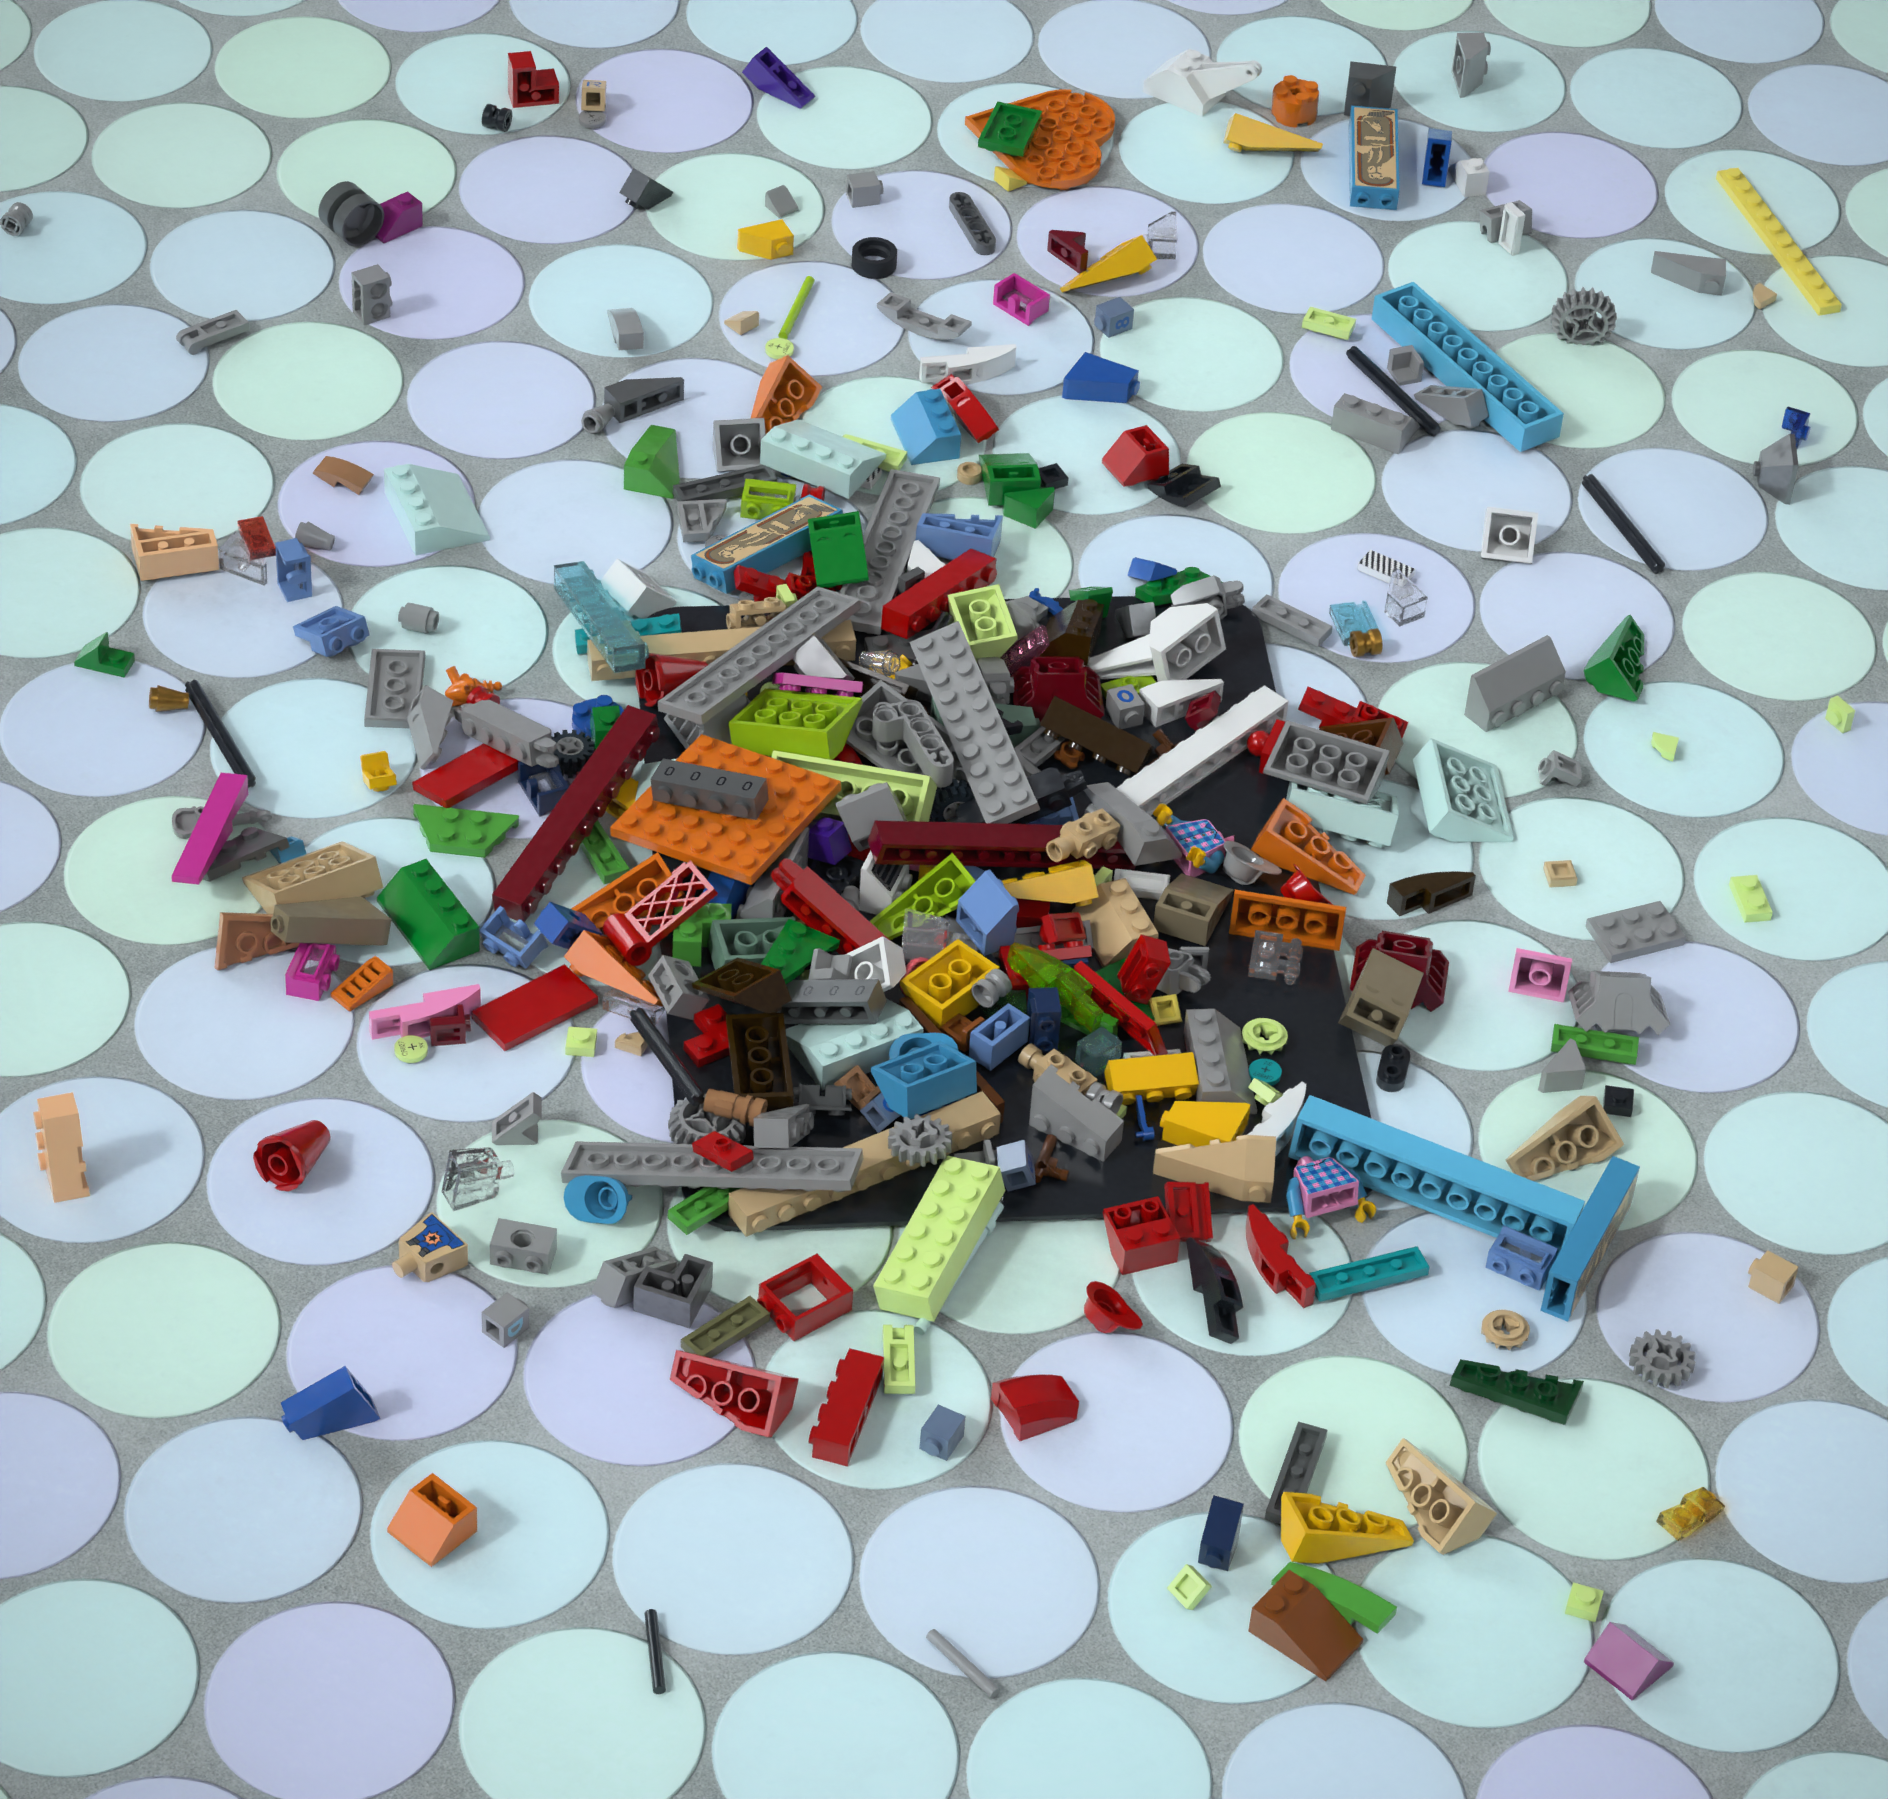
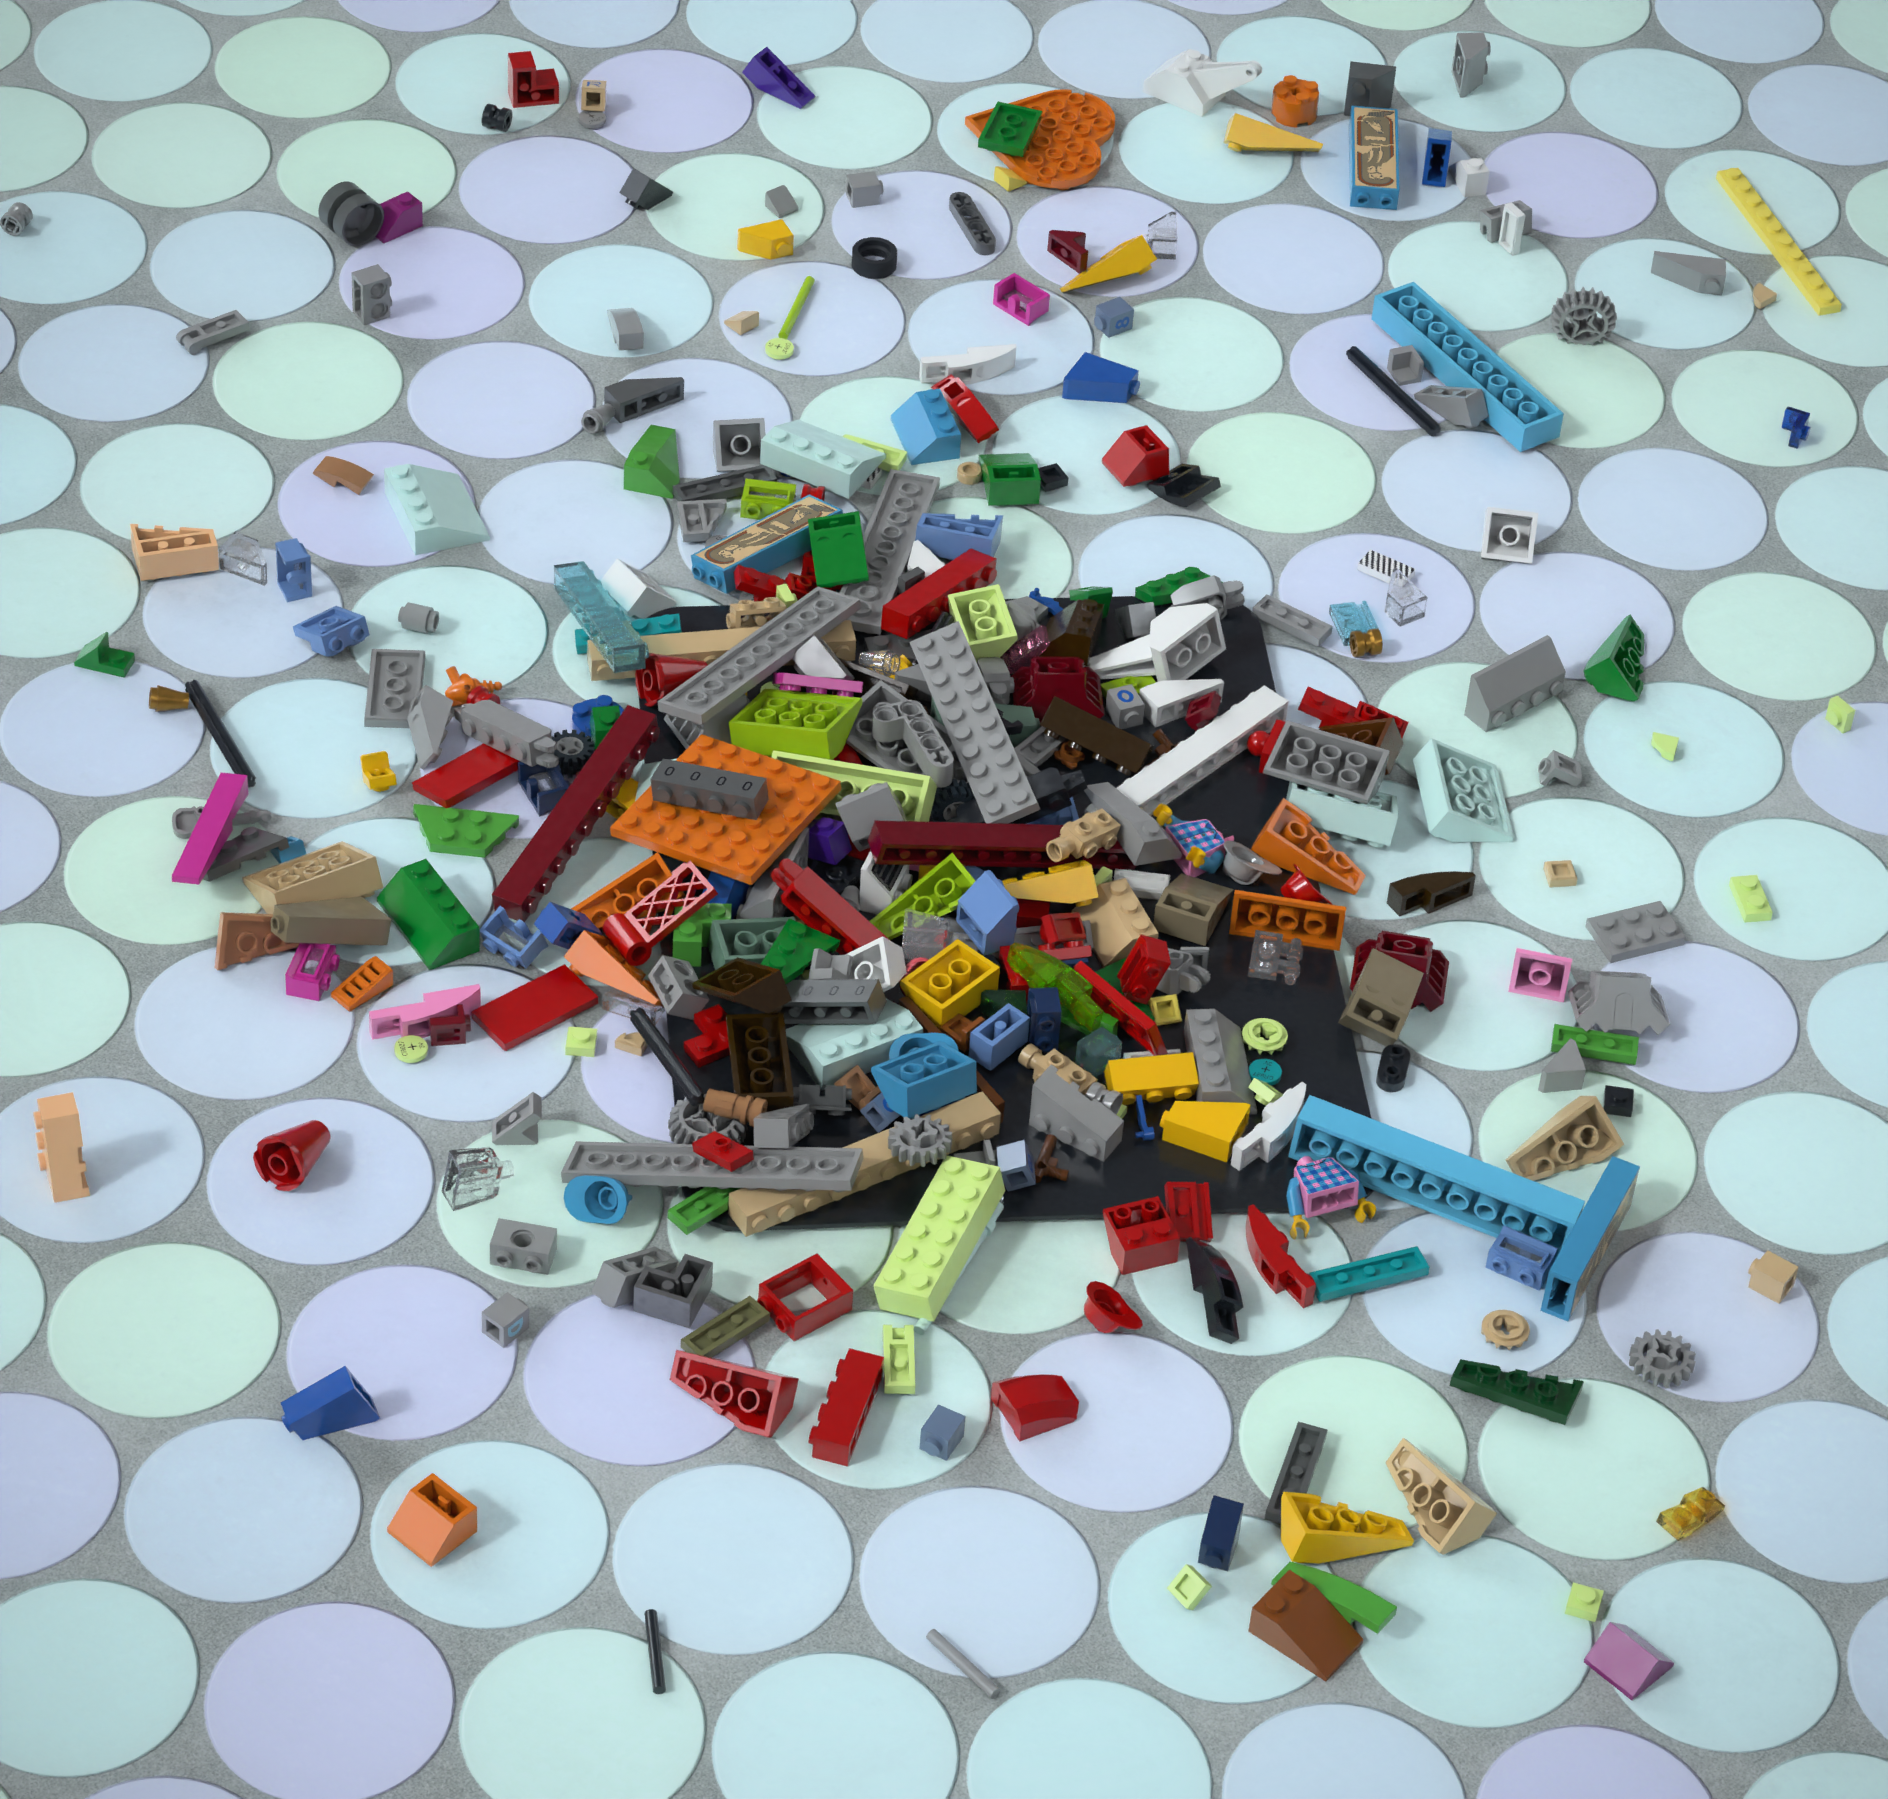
clear red plate [237,516,276,560] -> none
light grey cone [295,521,335,550] -> none
tan torso [392,1212,468,1282] -> none
bright green plate [580,820,630,884] -> none
orange wedge [750,355,822,434] -> none
light grey slope [877,292,972,340] -> none
light grey wheel [972,968,1012,1008] -> none
green slope [1003,487,1055,529] -> none
blue slope [1128,557,1178,581] -> none
tan wedge [1153,1135,1276,1203] -> none
yellowish green plate [1302,307,1356,340] -> none
light grey slope [1331,393,1419,454] -> none
black axle [1582,474,1665,574] -> none
flat silver slope [1753,434,1799,505] -> none

